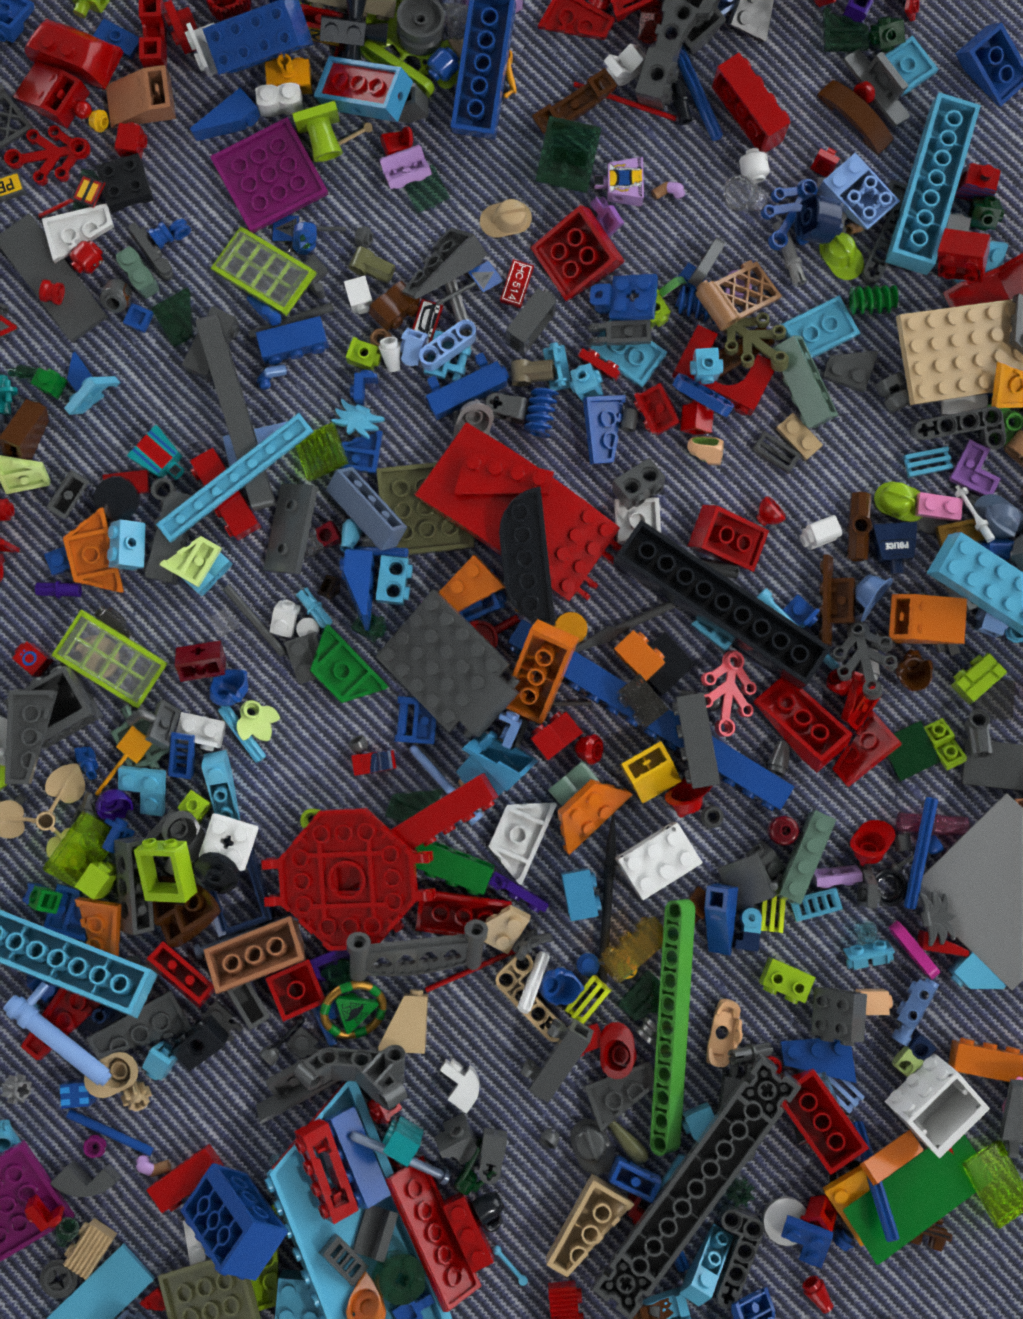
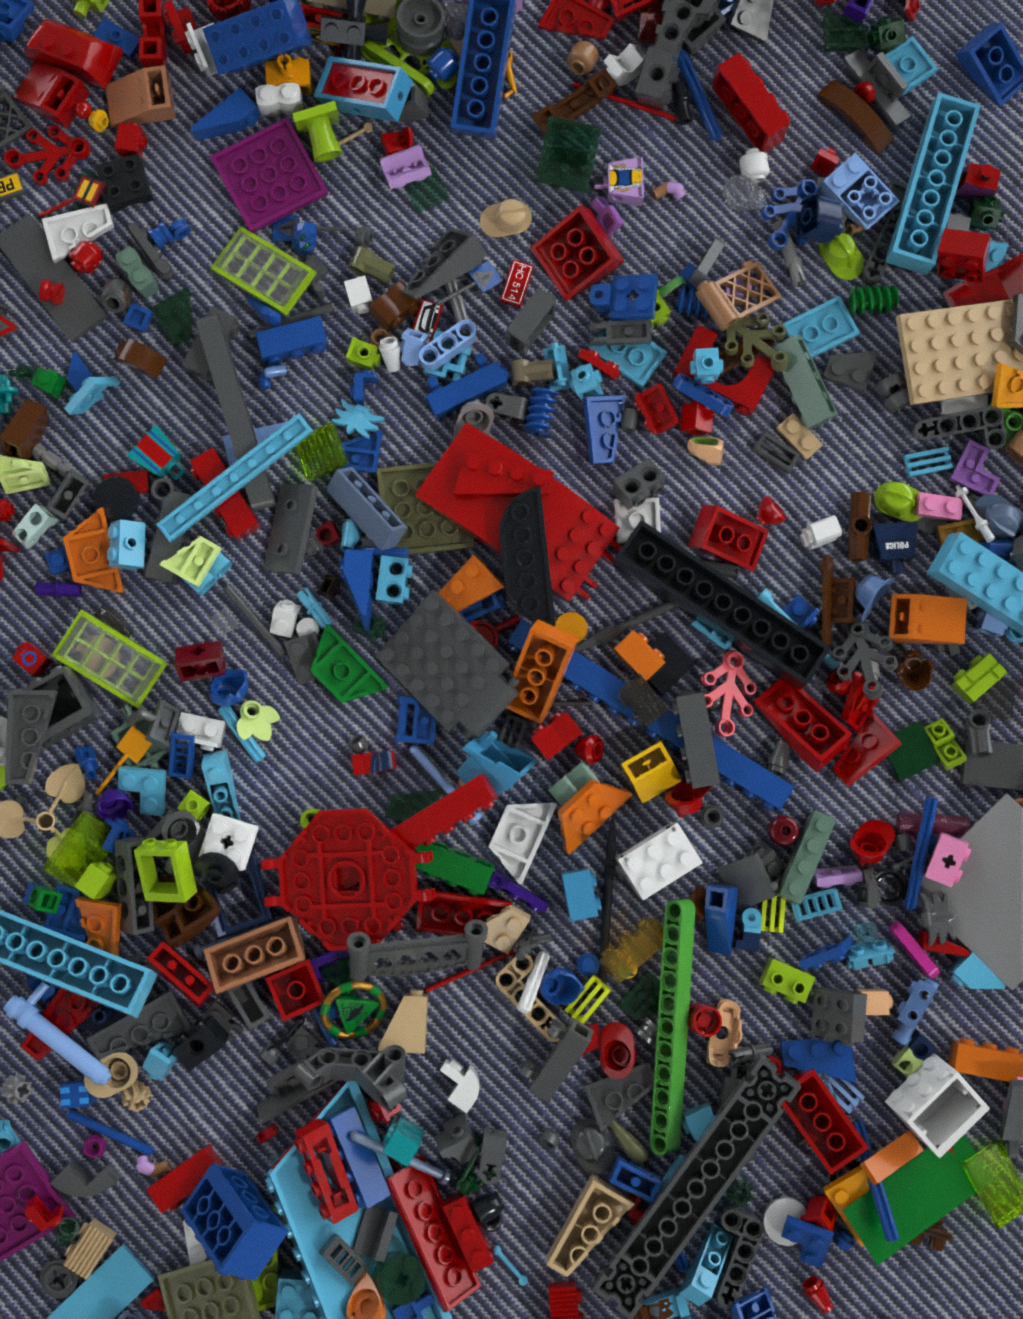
medium blue bracket [498,709,523,749] -> none
none -> light aqua leg [12,503,59,548]
none -> light grey axle [32,444,73,477]
none -> reddish brown brick [113,338,167,379]
none -> red tile [256,1123,280,1144]
none -> medium nougat head [567,41,599,75]
none -> red wheel [688,1002,722,1037]
none -> blue wing [799,935,853,970]
none -> bright pink brick [924,832,971,888]

